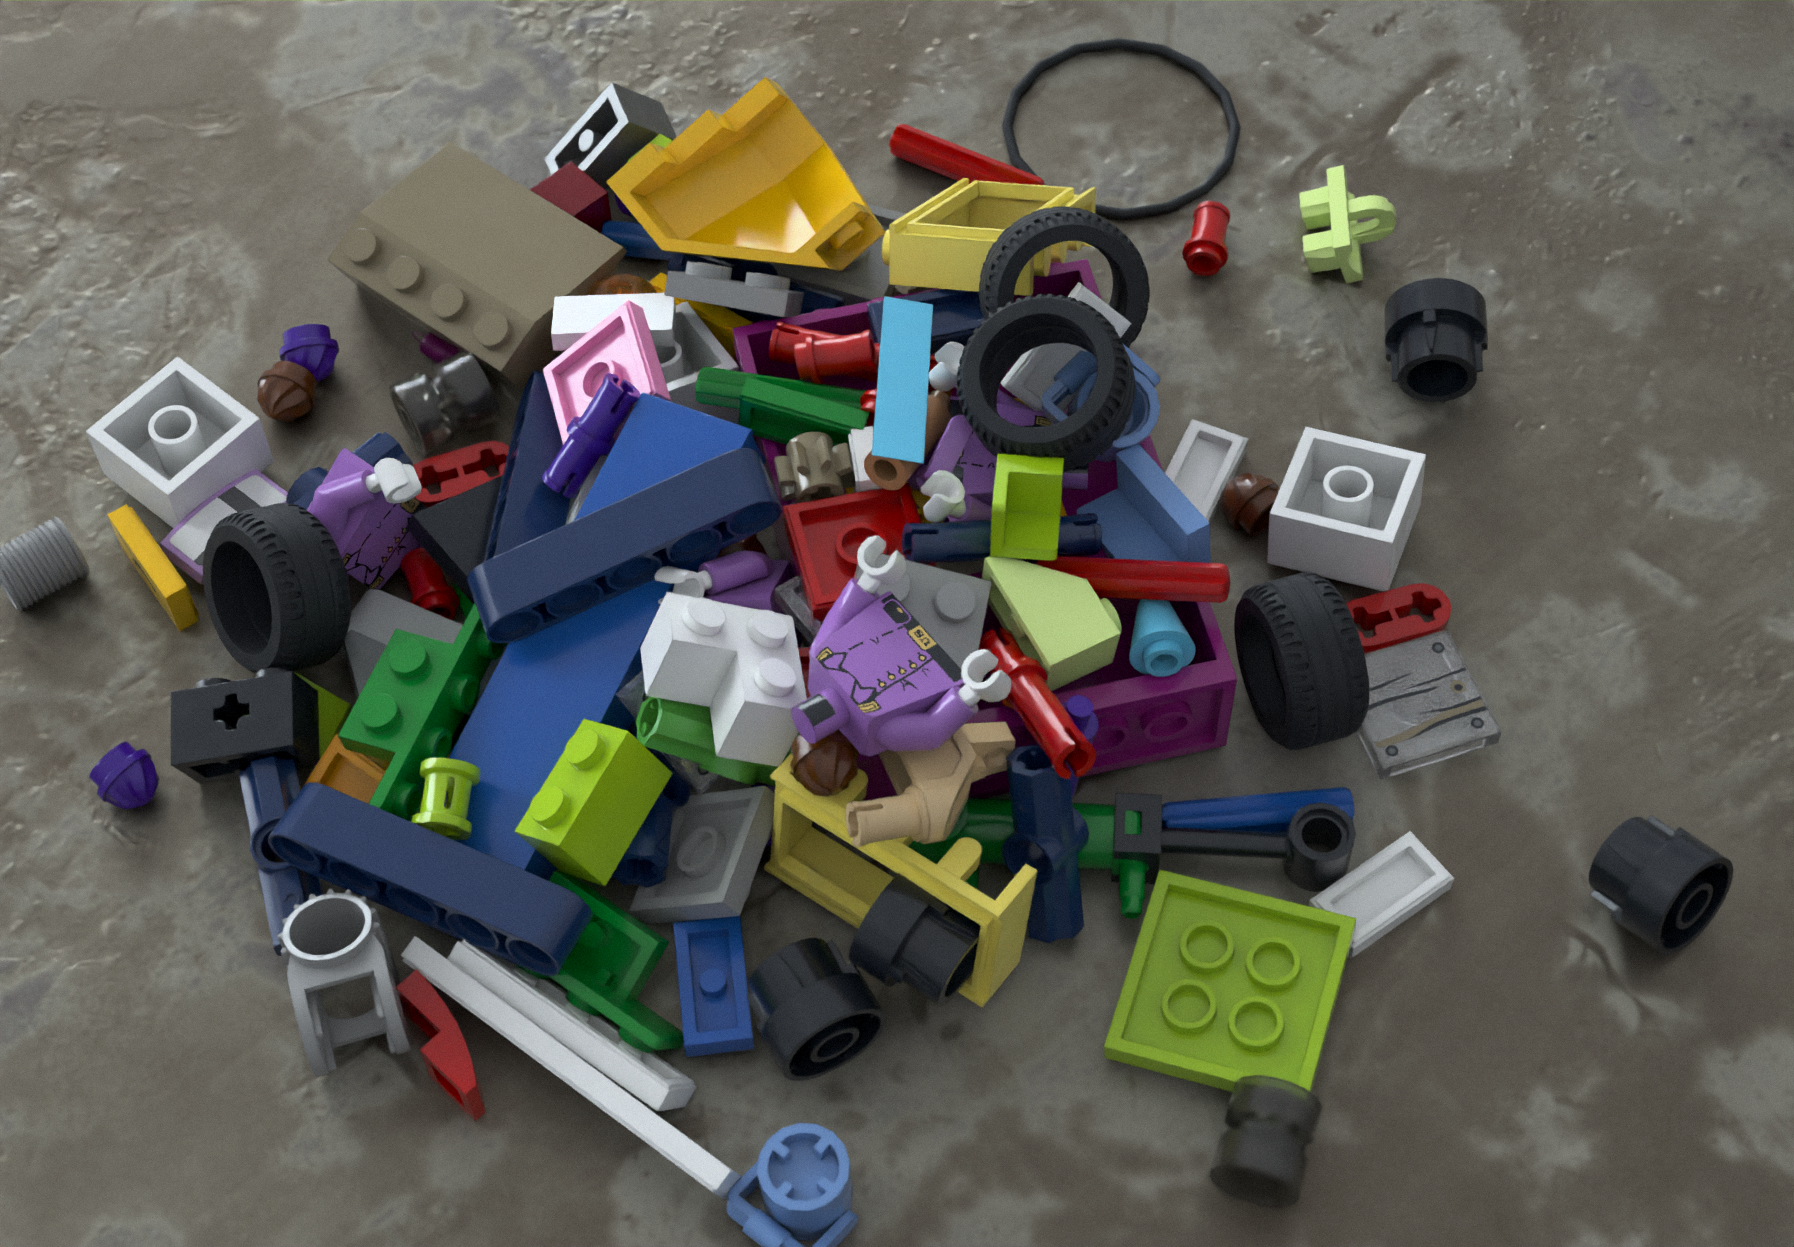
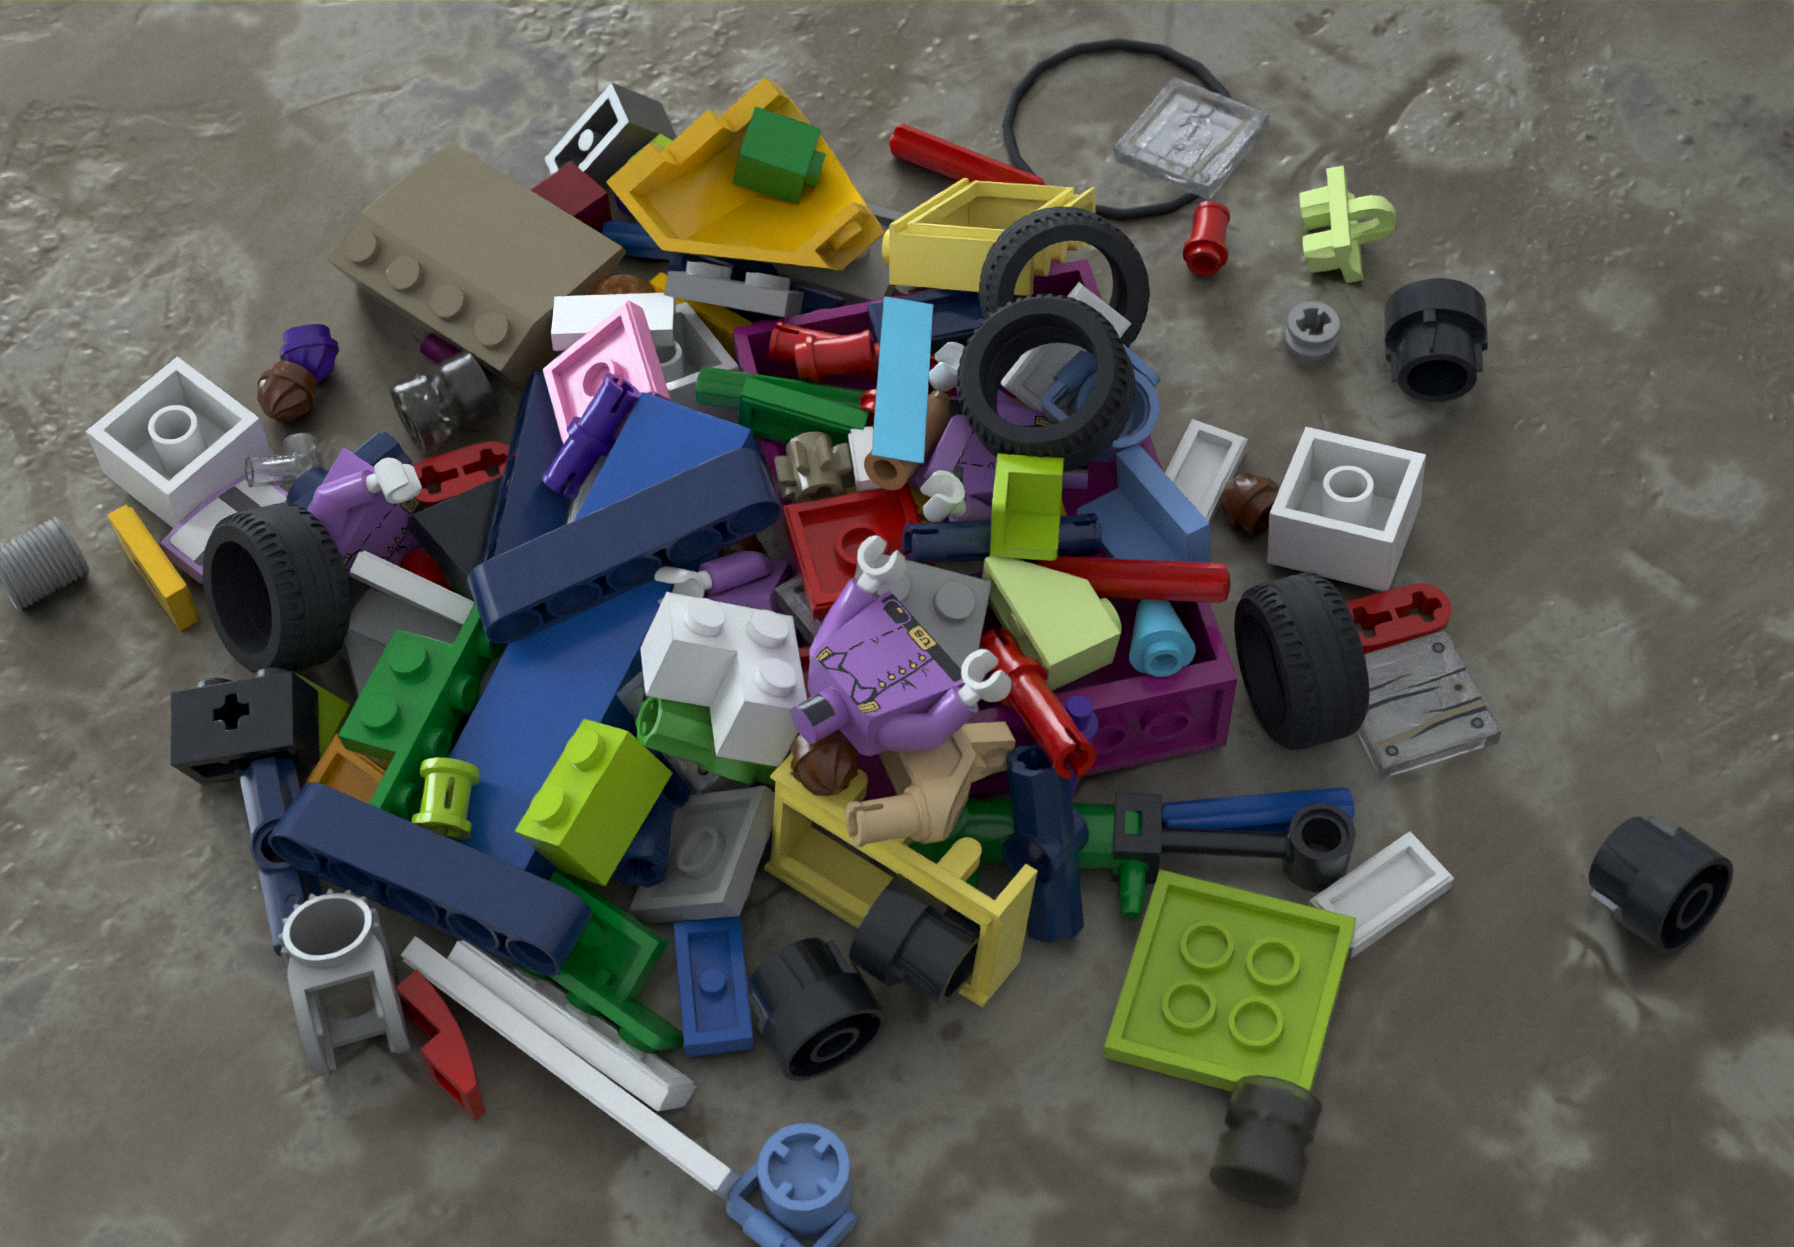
dark purple plate [89,742,159,809] -> none
none -> clear arm [245,433,321,487]
none -> white tile [350,550,475,626]
none -> green brick [732,107,826,205]
none -> clear tile [1113,77,1269,200]
none -> light grey bush [1284,301,1340,360]

